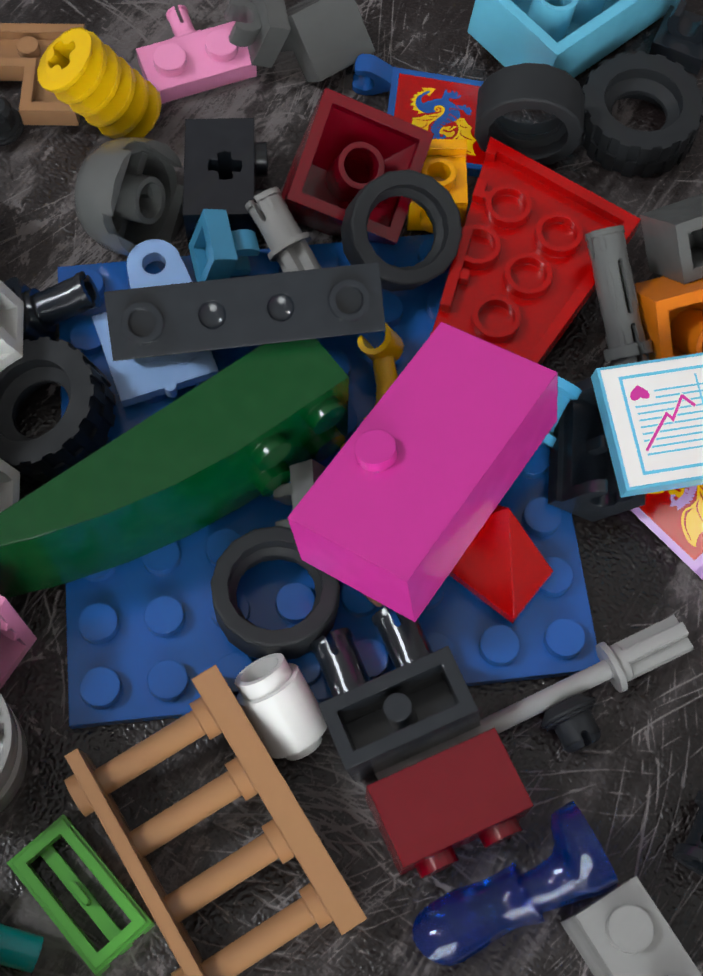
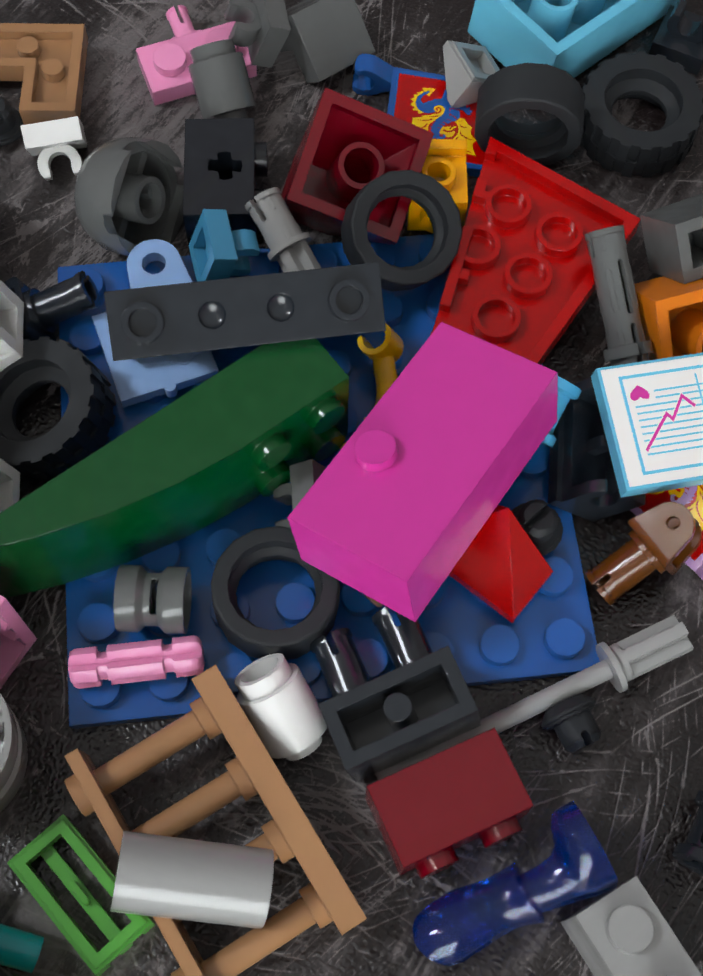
yellow piece [37,27,162,139] -> none
none -> white tile [20,116,87,181]
none -> bright pink axle [68,635,205,689]
none -> light grey brick [110,831,274,929]
none -> dark grey wheel [113,564,192,634]
none -> dark grey brick [188,39,256,119]
none -> light grey slope [443,40,500,108]
none -> black piece [512,499,563,556]
none -> reddish brown piece [585,502,702,606]

